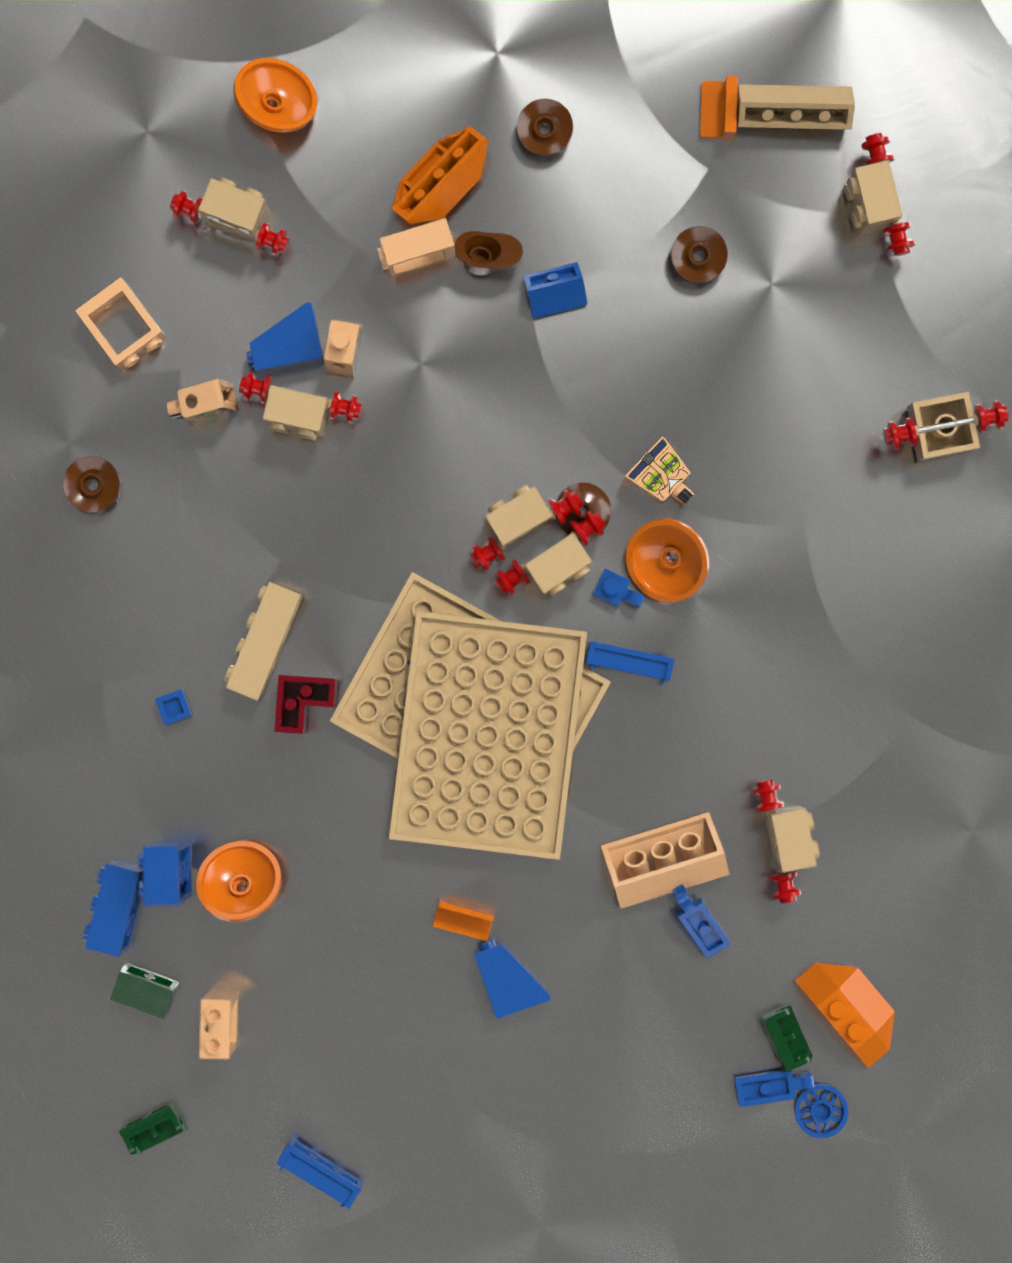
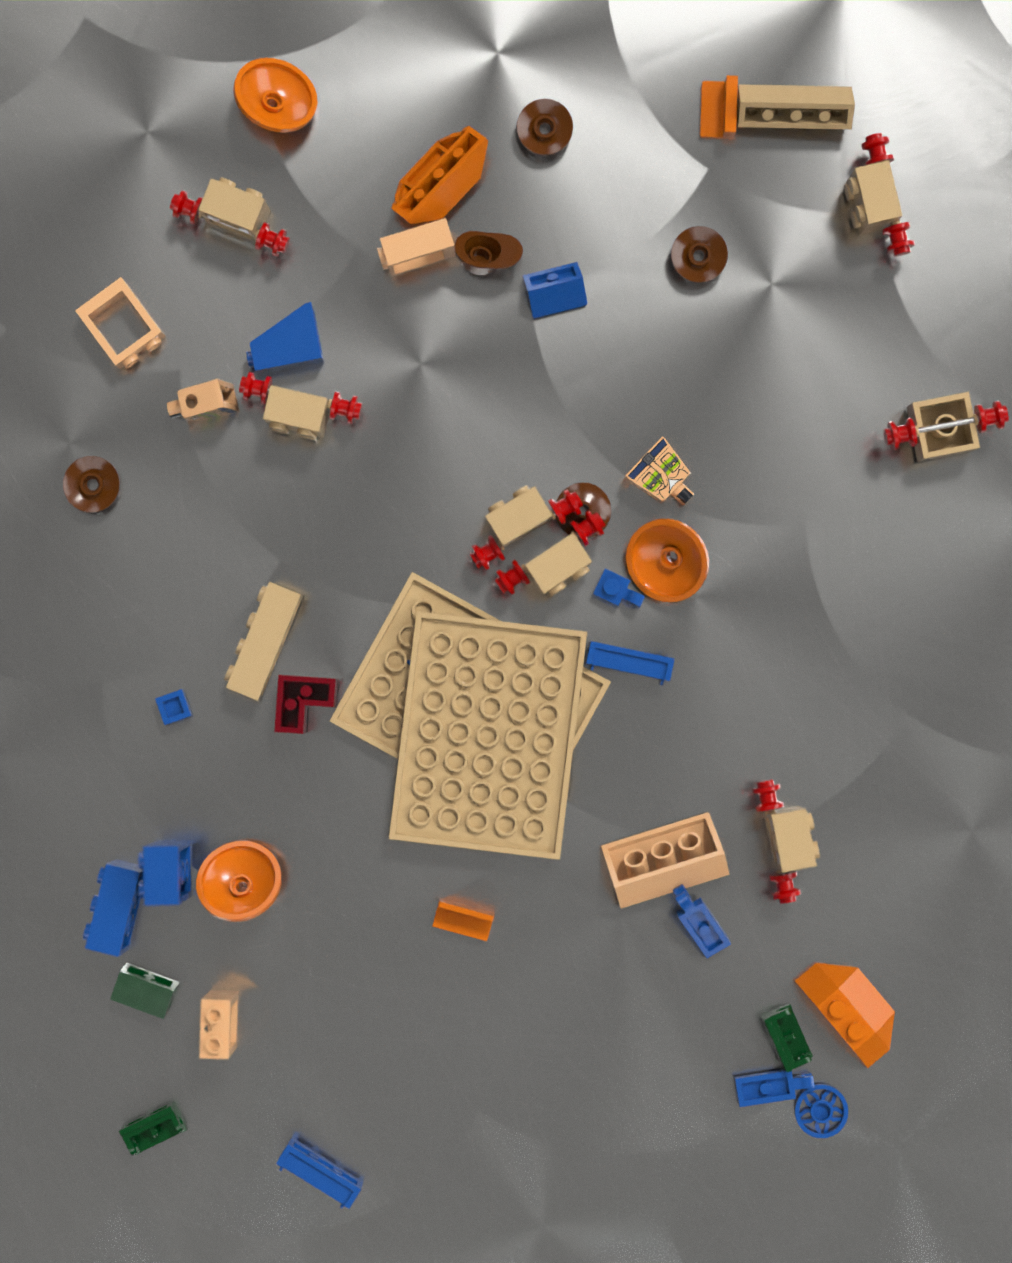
light nougat torso [324,320,363,378] -> none
blue slope [474,939,551,1019] -> none

